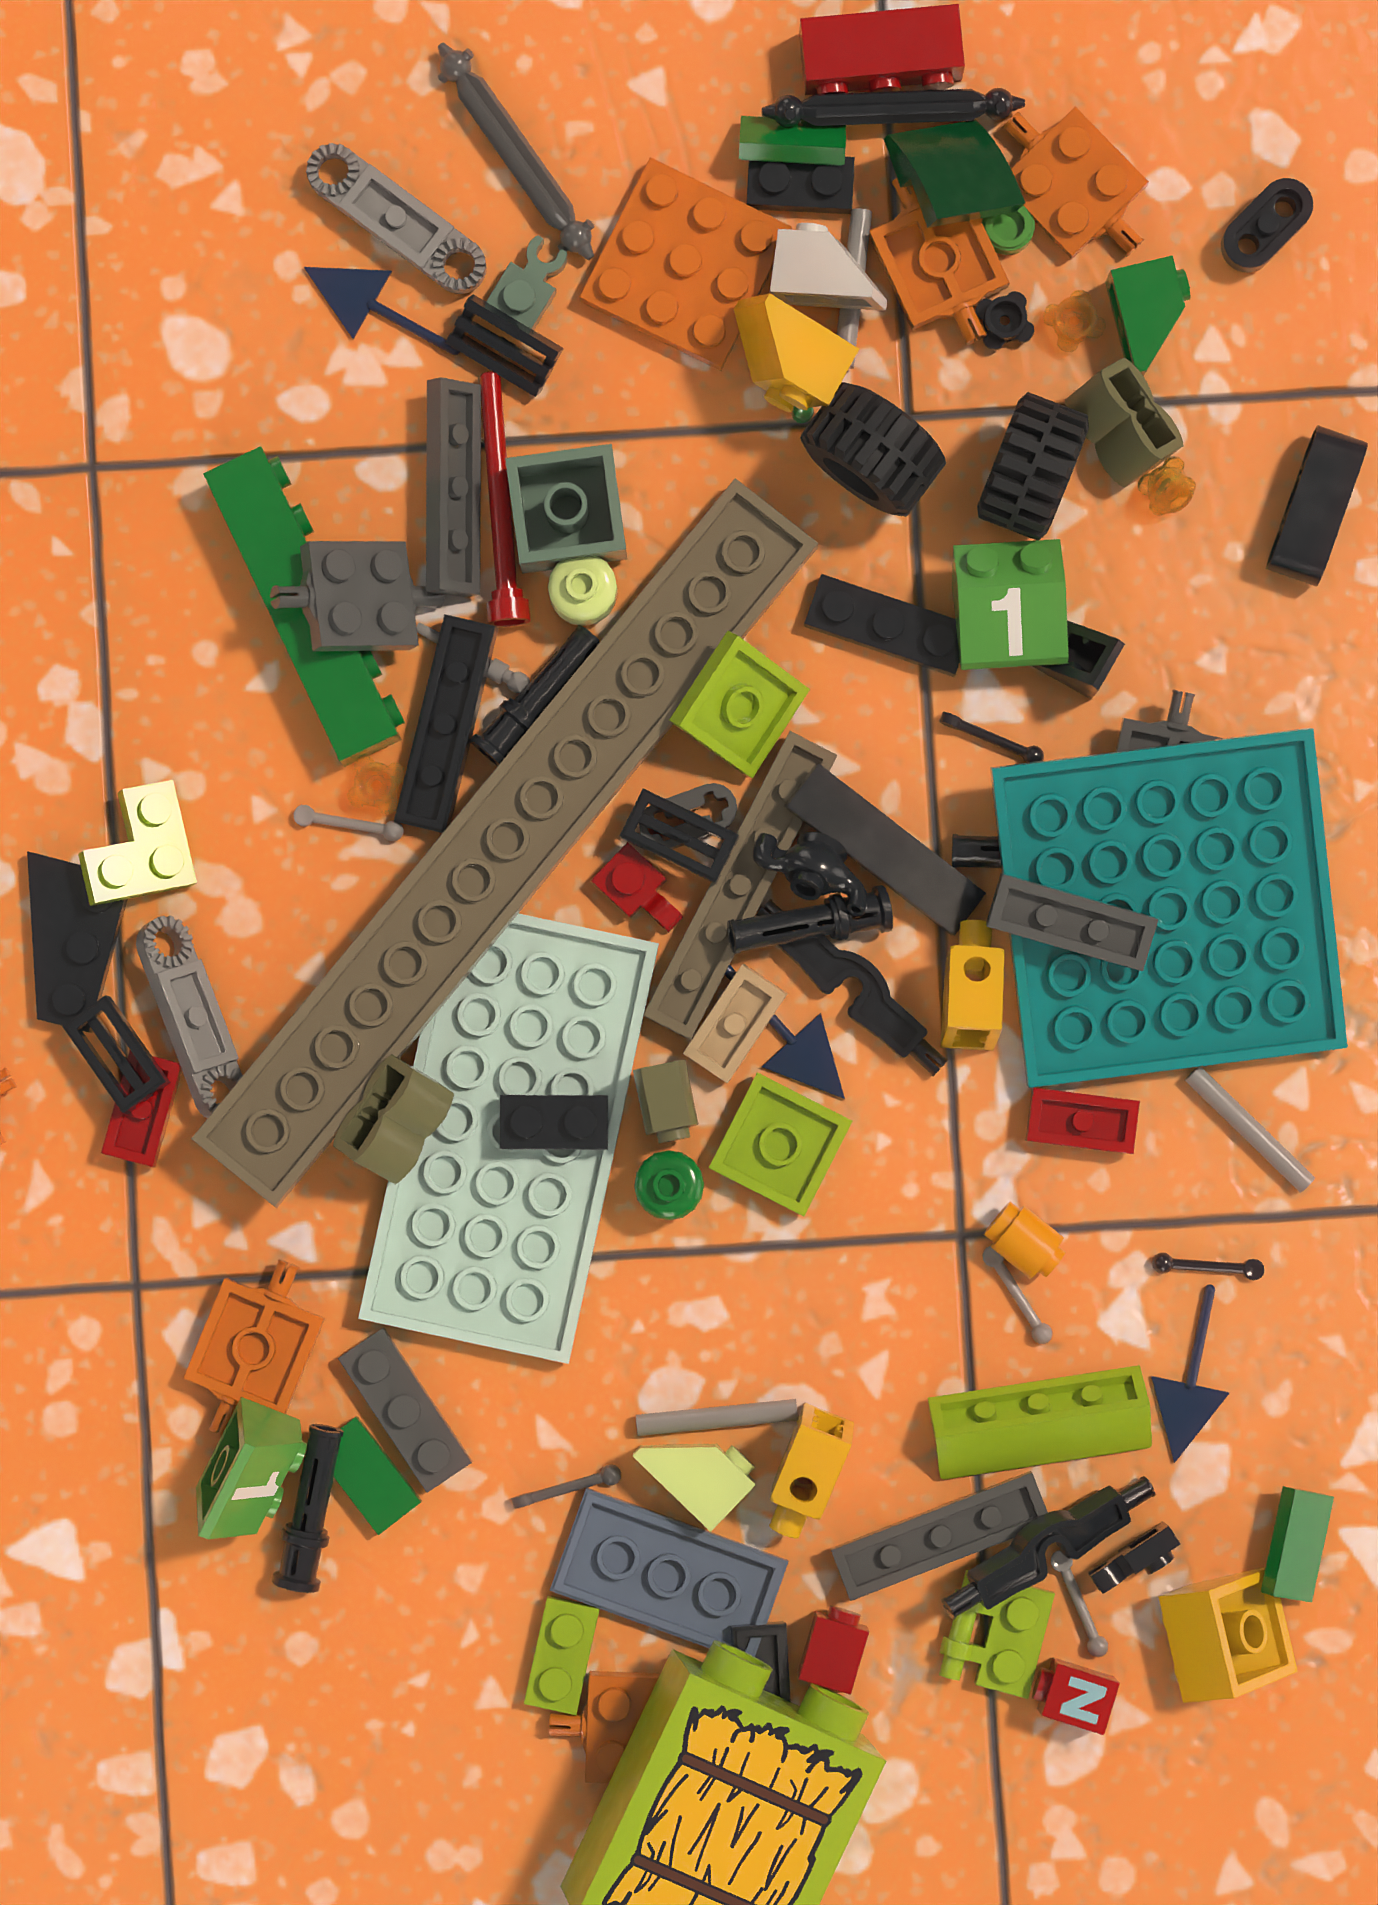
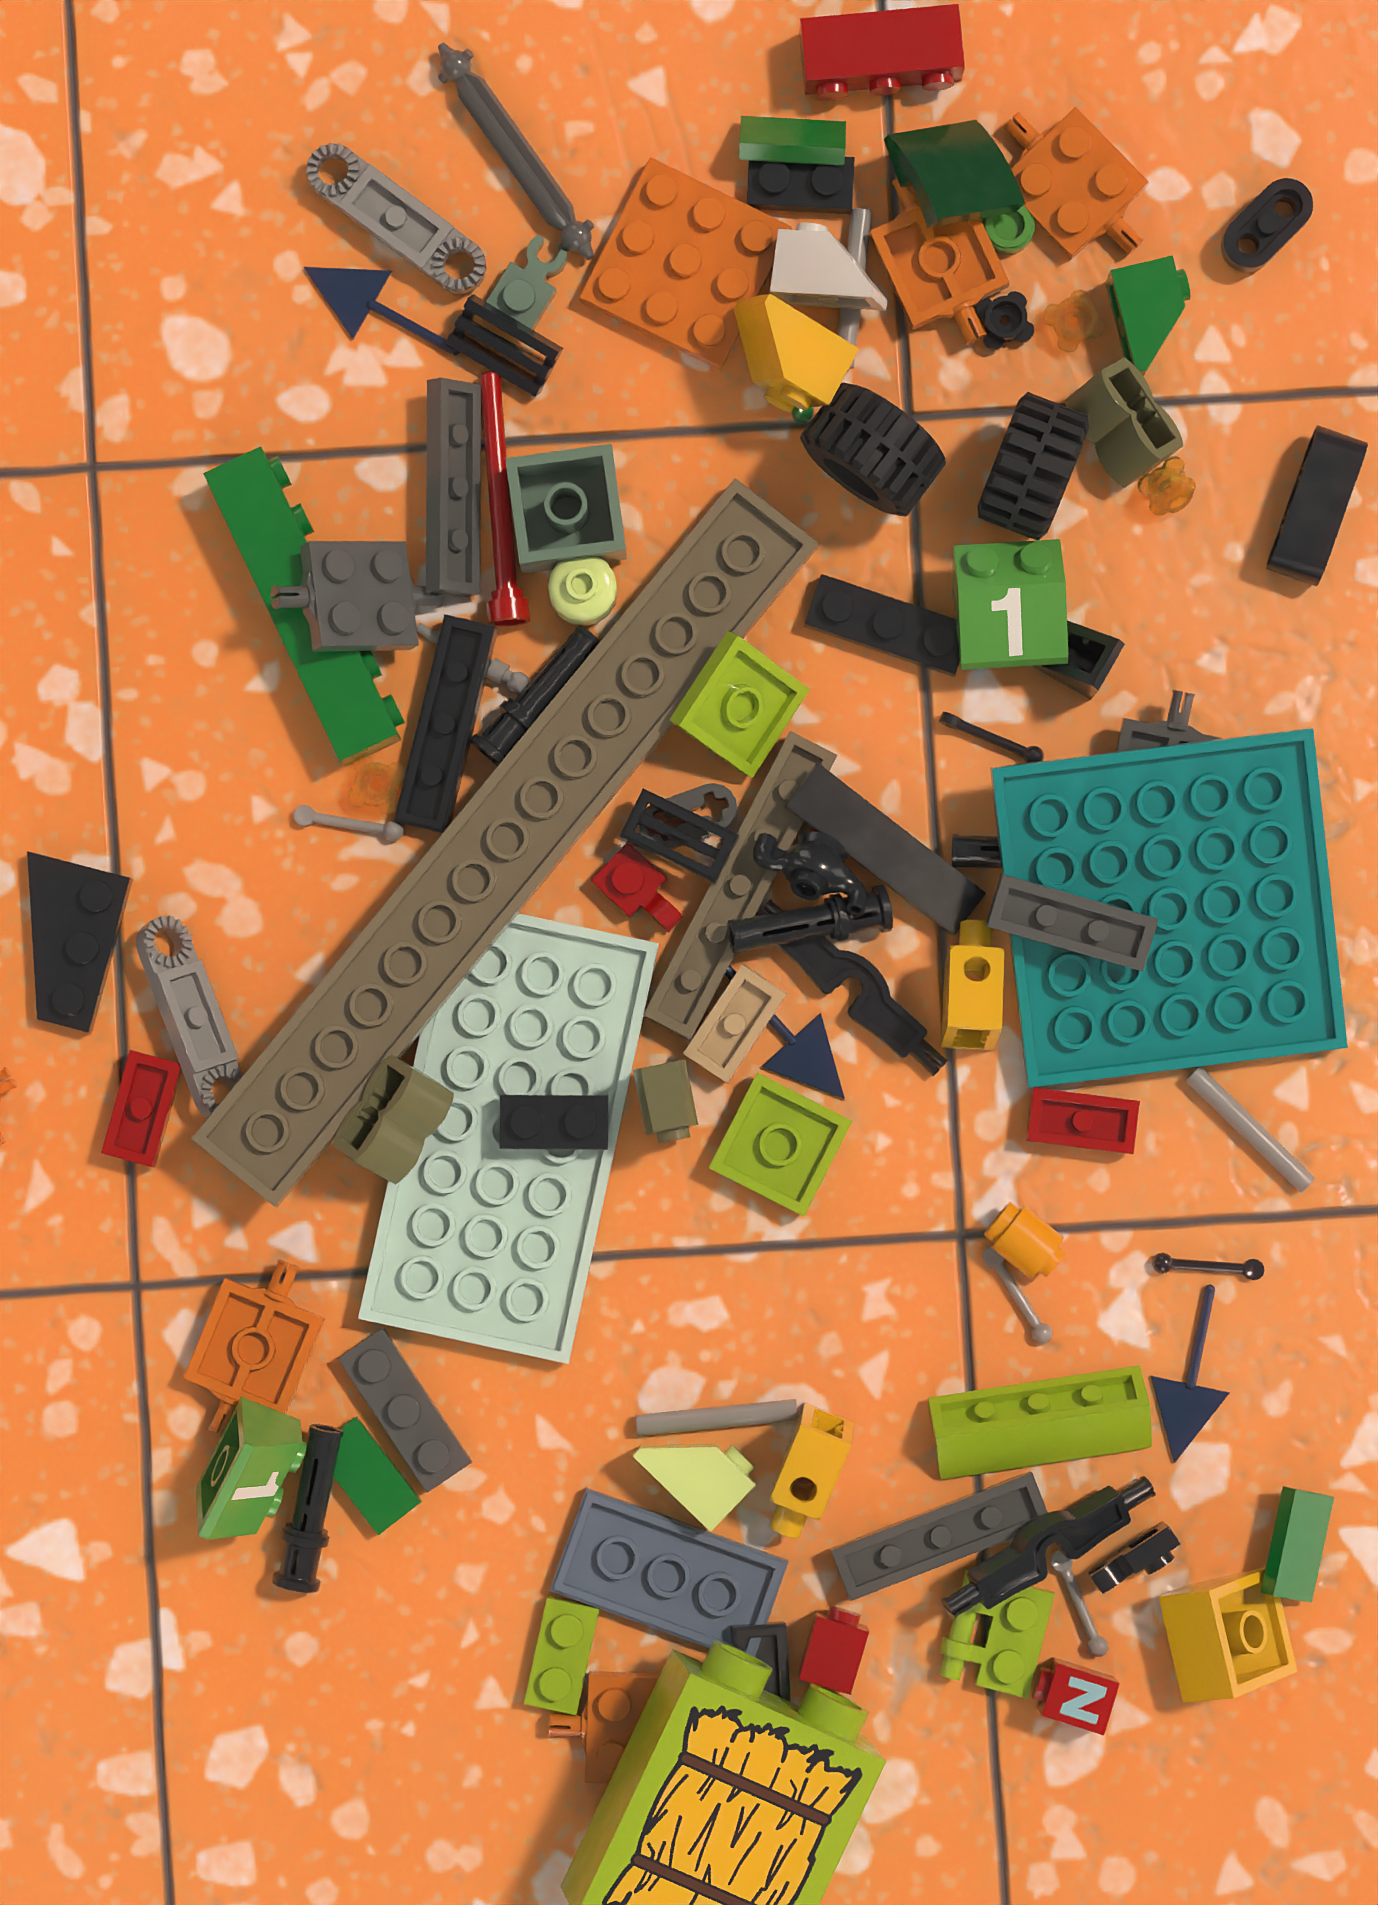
black tile [63,995,171,1114] -> none
plate [78,780,197,906] -> none
dark grey hinge [511,1464,621,1509] -> none
green head [634,1150,704,1220] -> none
black wheel [761,88,1025,127] -> none

